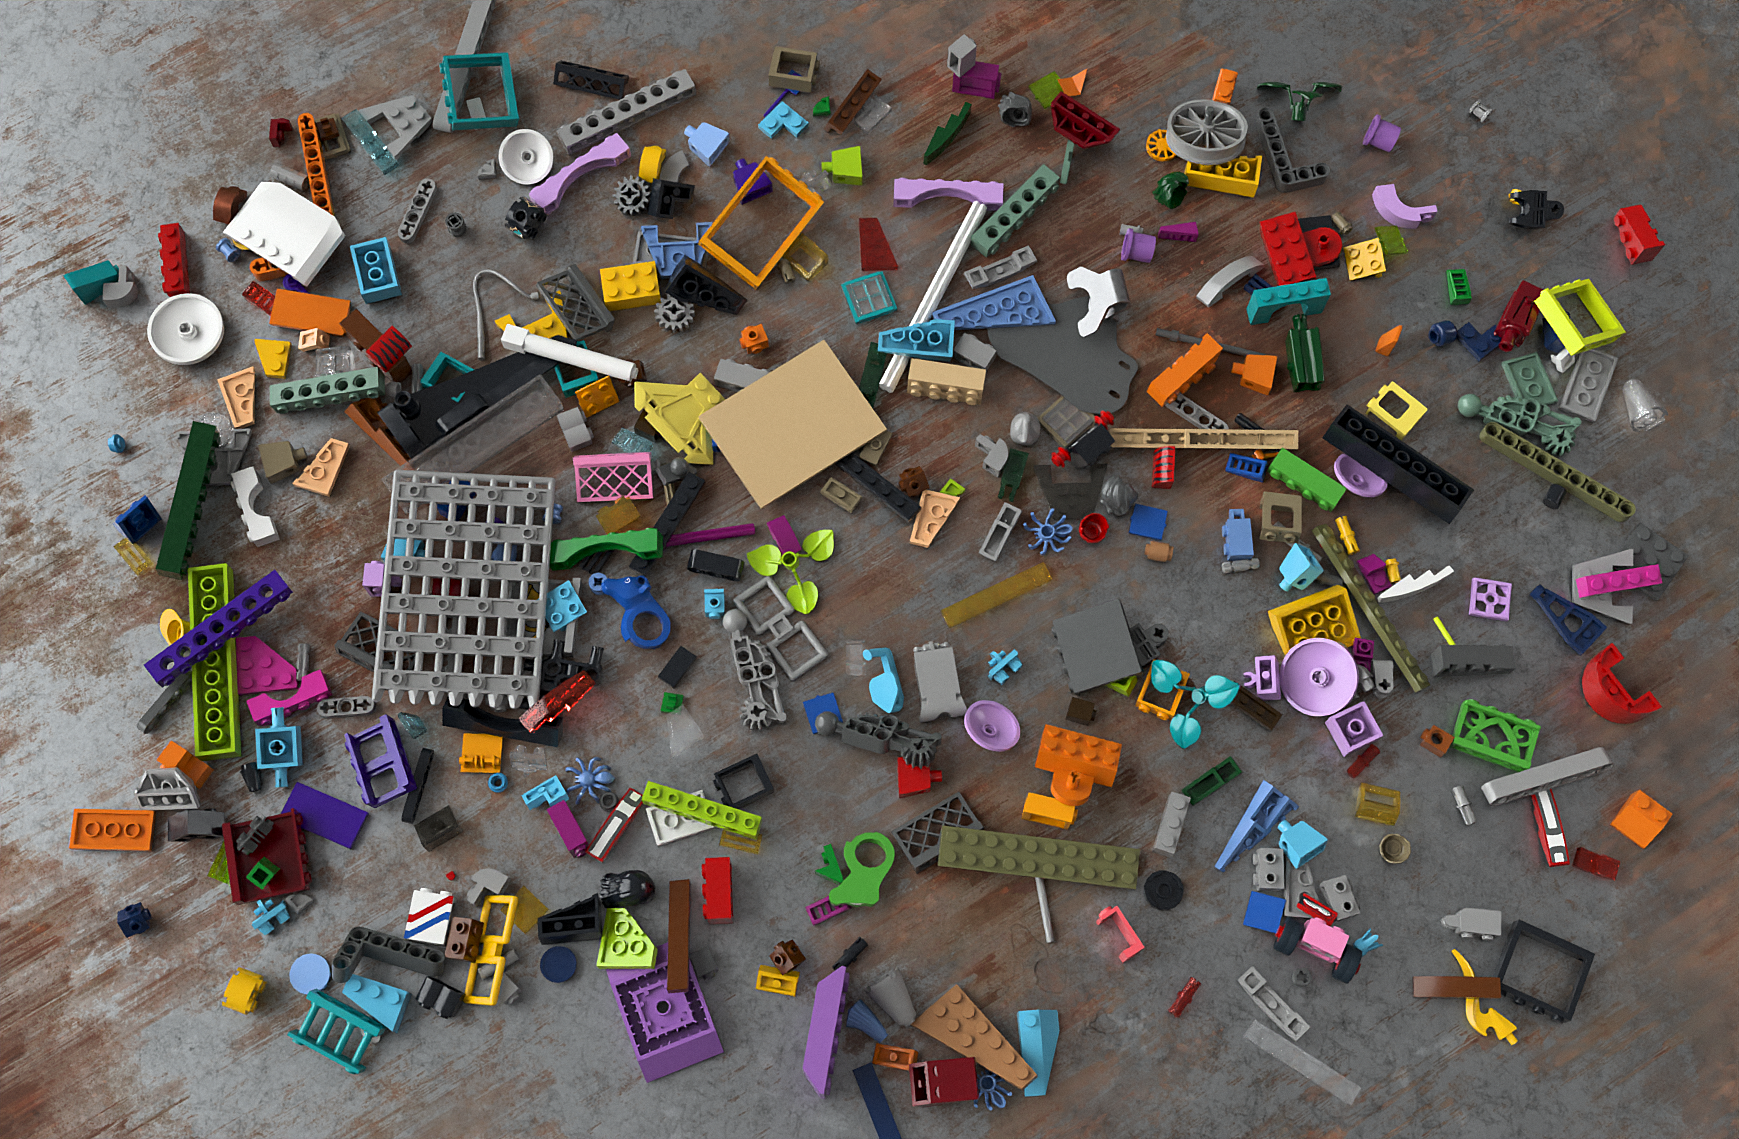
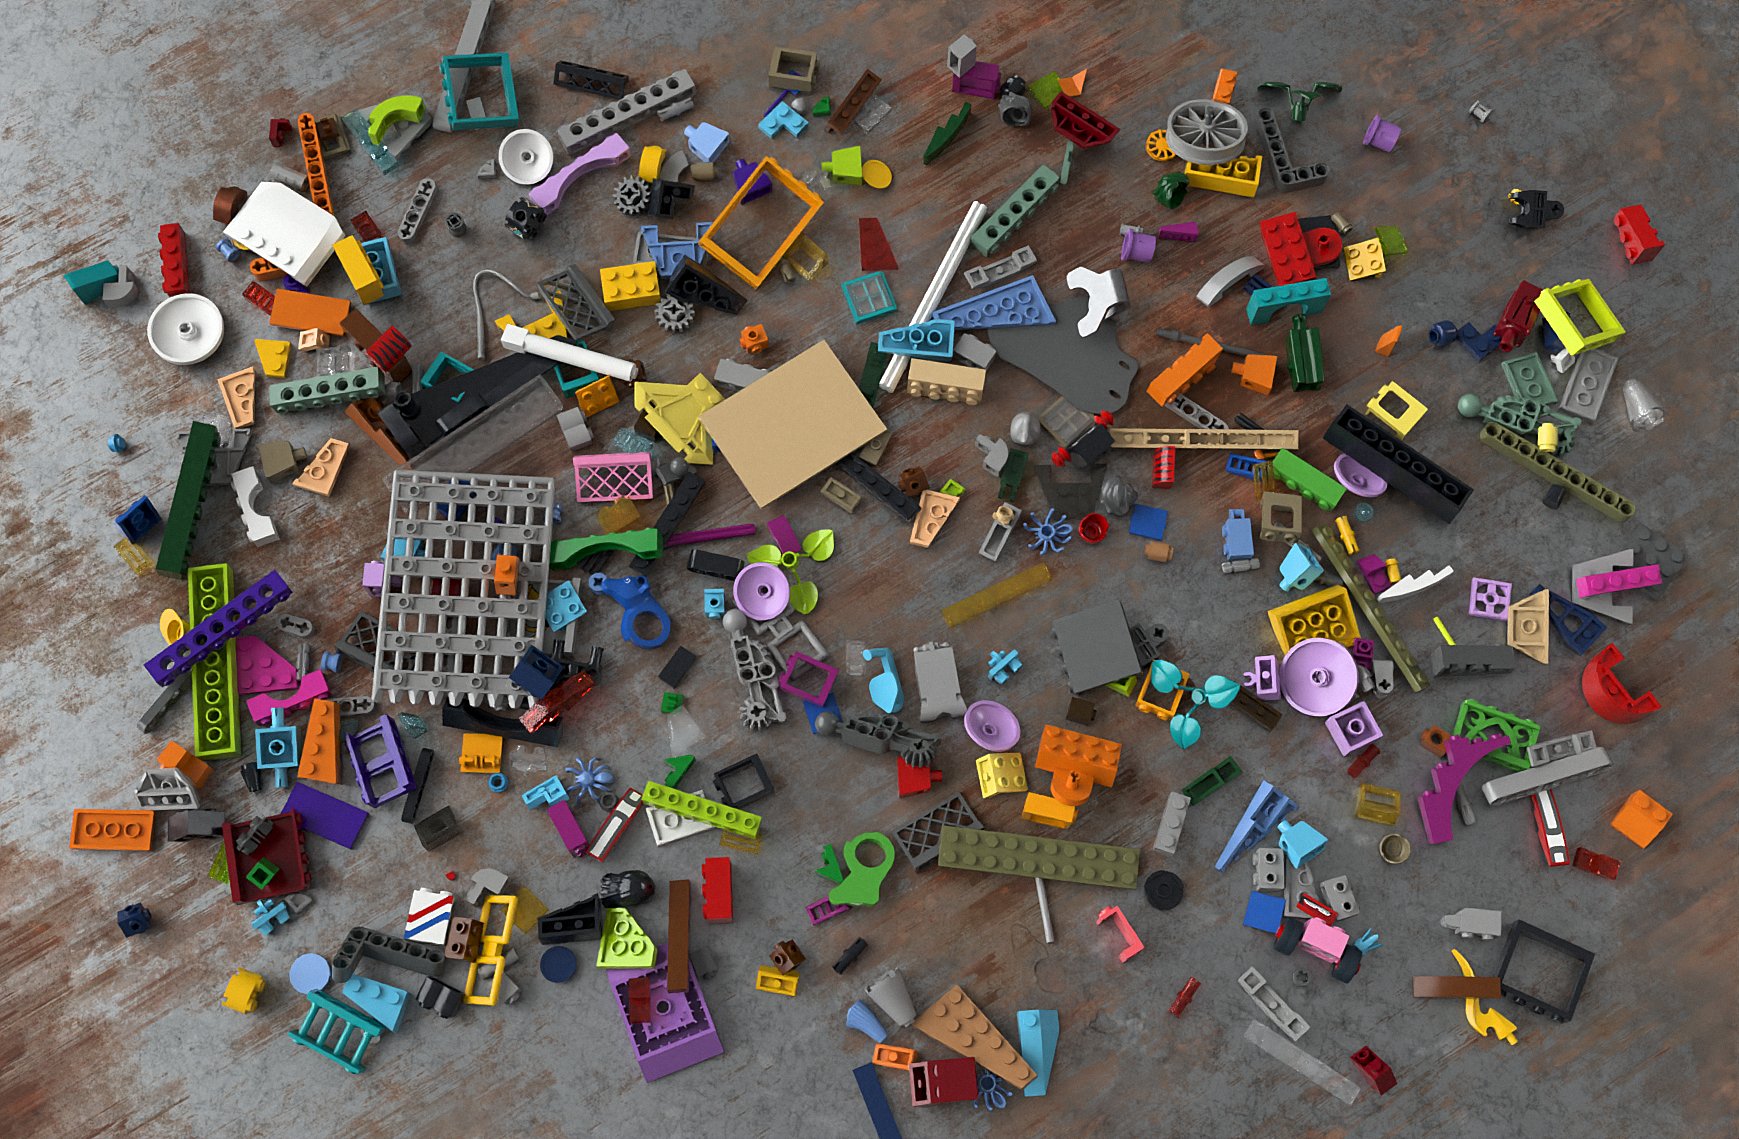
medium lavender slope [803,966,849,1099] -> none
lavender arch [893,178,1003,211] -> none
lavender arch [1372,184,1438,229] -> none
green slope [1446,269,1472,305] -> none
none -> light grey beam [277,614,315,639]
none -> orange wedge [297,698,342,785]
none -> medium blue wheel [321,651,343,673]
none -> yellow brick [332,235,384,306]
none -> clear light blue tile [340,718,359,743]
none -> clear red slope [350,211,383,242]
none -> lime arch [368,95,426,145]
none -> orange torso [494,555,520,596]
none -> dark blue slope [508,644,564,700]
none -> clear red slope [629,977,651,1024]
none -> light grey pin [657,97,694,122]
none -> green slope [664,755,696,789]
none -> dark tan brick [691,162,717,181]
none -> lavender dish [733,562,790,620]
none -> magenta window [778,651,839,708]
none -> light grey hinge [792,97,807,113]
none -> yellow piece [862,160,892,188]
none -> light yellow bracket [976,753,1028,798]
none -> tan plate [992,506,1015,525]
none -> black head [1000,75,1027,96]
none -> clear yellow tile [1253,461,1275,501]
none -> dark red slope [1350,1046,1397,1096]
none -> clear light blue tile [1353,503,1374,523]
none -> magenta arch [1417,733,1511,844]
none -> tan wing [1507,589,1549,664]
none -> light grey slope [1527,730,1596,767]
none -> light yellow brick [1538,423,1558,452]

